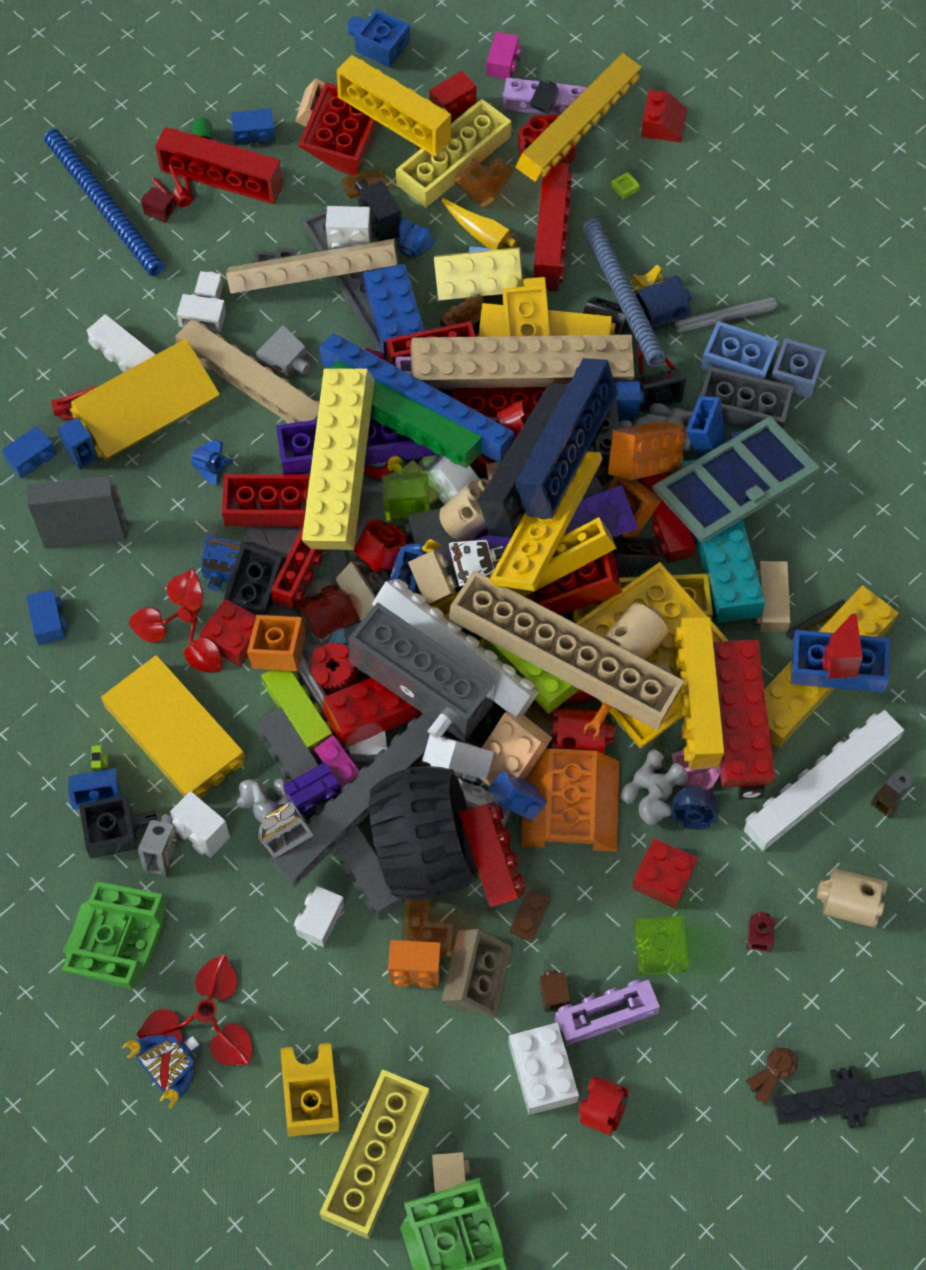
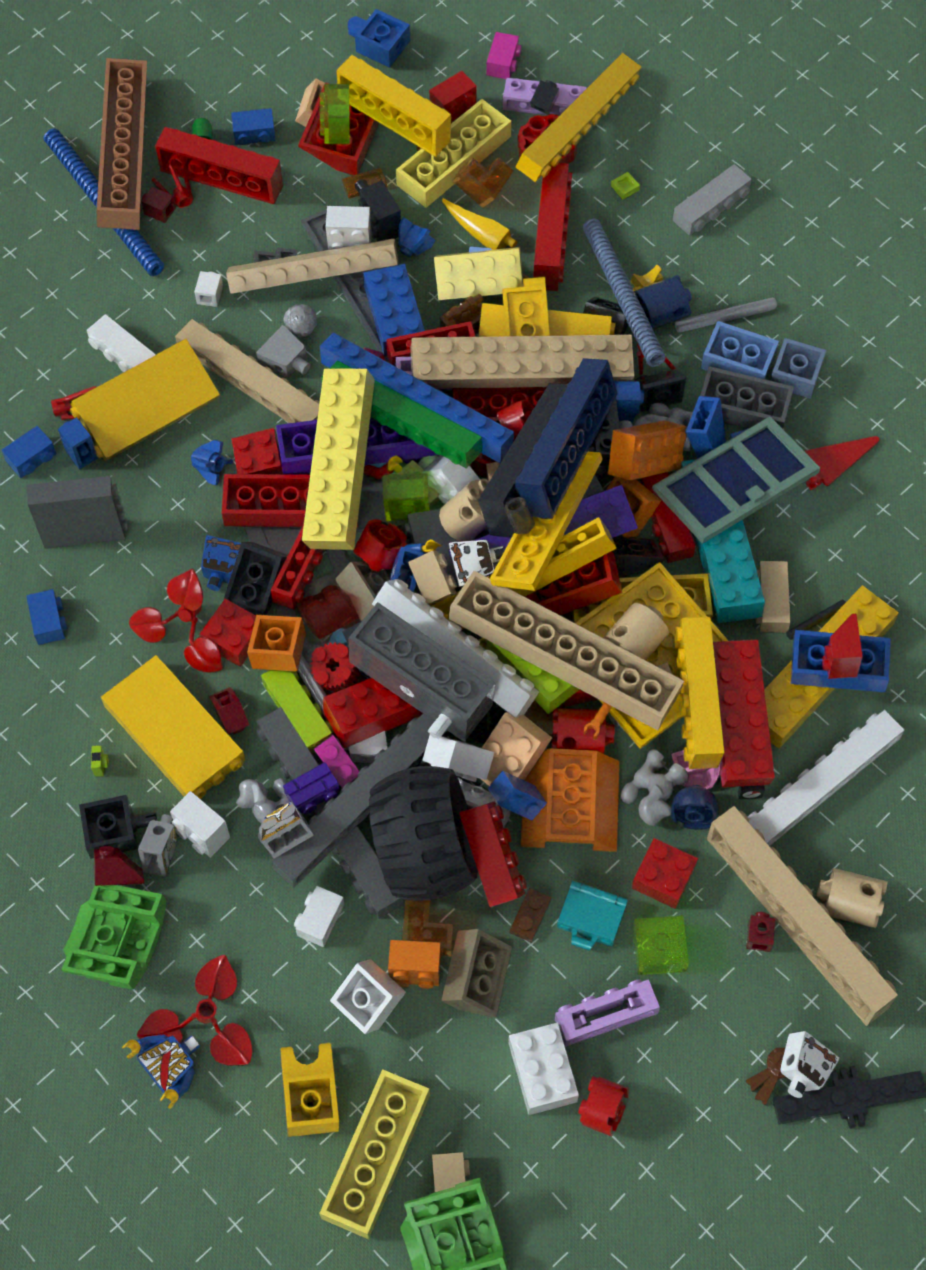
blue brick [68,768,121,810] -> none
white brick [177,294,226,333] -> none
reddish brown brick [539,970,570,1012] -> none
red slope [641,90,687,143] -> none
leg [871,770,913,819] -> none
none -> dark red slope [94,846,144,886]
none -> nougat brick [97,58,147,230]
none -> dark red slope [209,687,249,734]
none -> red brick [231,428,283,475]
none -> light grey piece [283,304,317,338]
none -> clear neon green brick [320,84,349,144]
none -> white brick [330,959,406,1034]
none -> clear smoke brick [504,497,535,534]
none -> teal piece [557,880,628,951]
none -> light grey brick [673,164,752,236]
none -> tan brick [707,806,898,1026]
none -> white torso [780,1031,839,1098]
none -> red flag [793,436,880,490]

